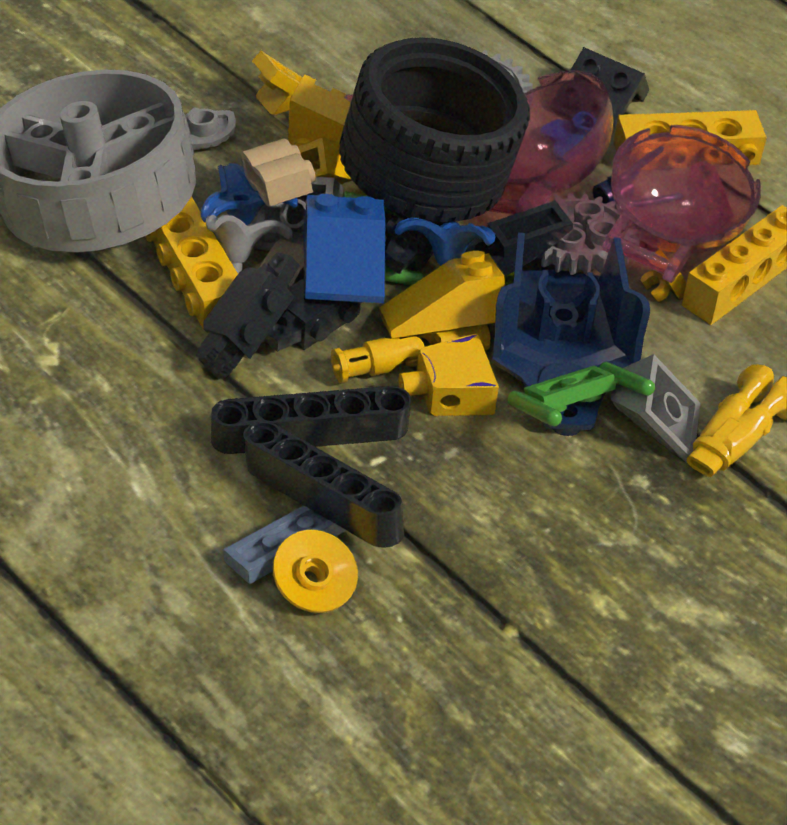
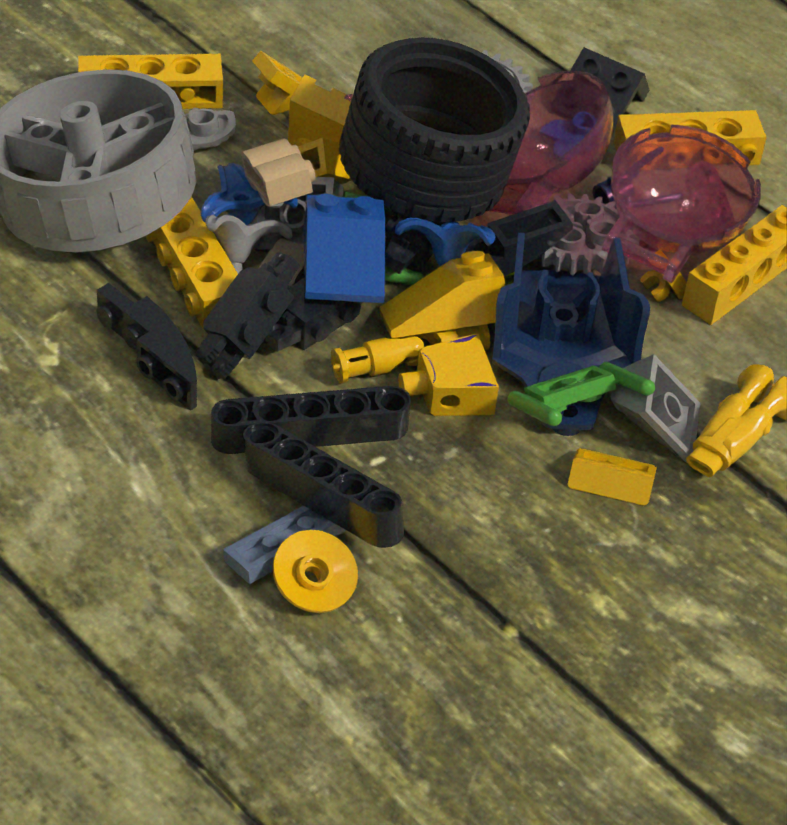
none -> yellow brick [78,54,223,109]
none -> black slope [96,283,197,411]
none -> yellow slope [568,448,657,506]

